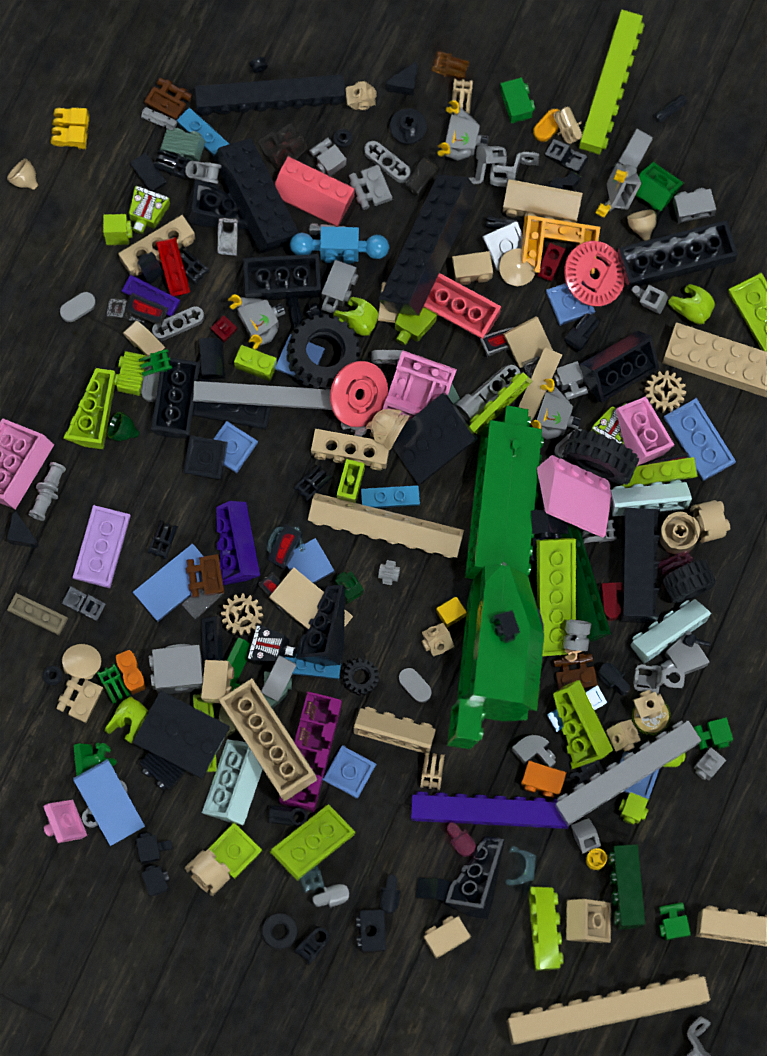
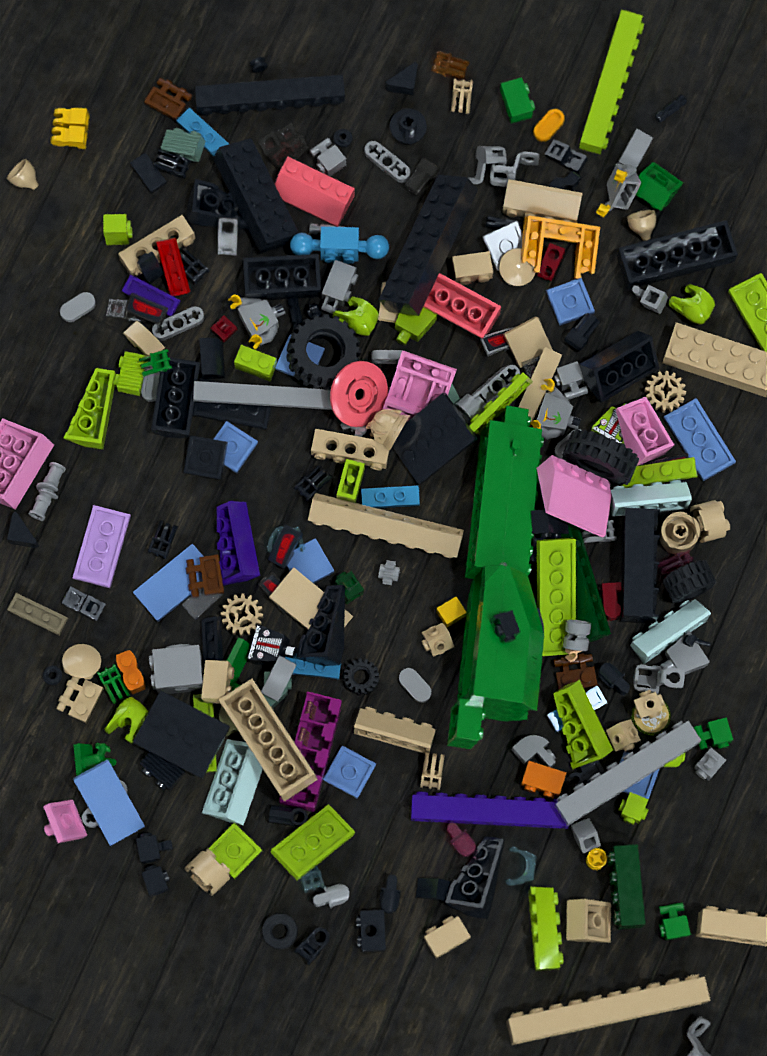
dark green helmet [107,412,140,441] -> none
torso [129,186,170,234] -> none
light grey axle [141,108,177,130] -> none
light grey piece [185,161,222,184] -> none
tan brick [346,81,376,110] -> none
light grey plate [349,165,392,209] -> none
light grey torso [438,101,489,161] -> none
tan arm [553,107,582,144] -> none
coral piece [564,241,625,307] -> none
light grey brick [672,188,716,223] -> none

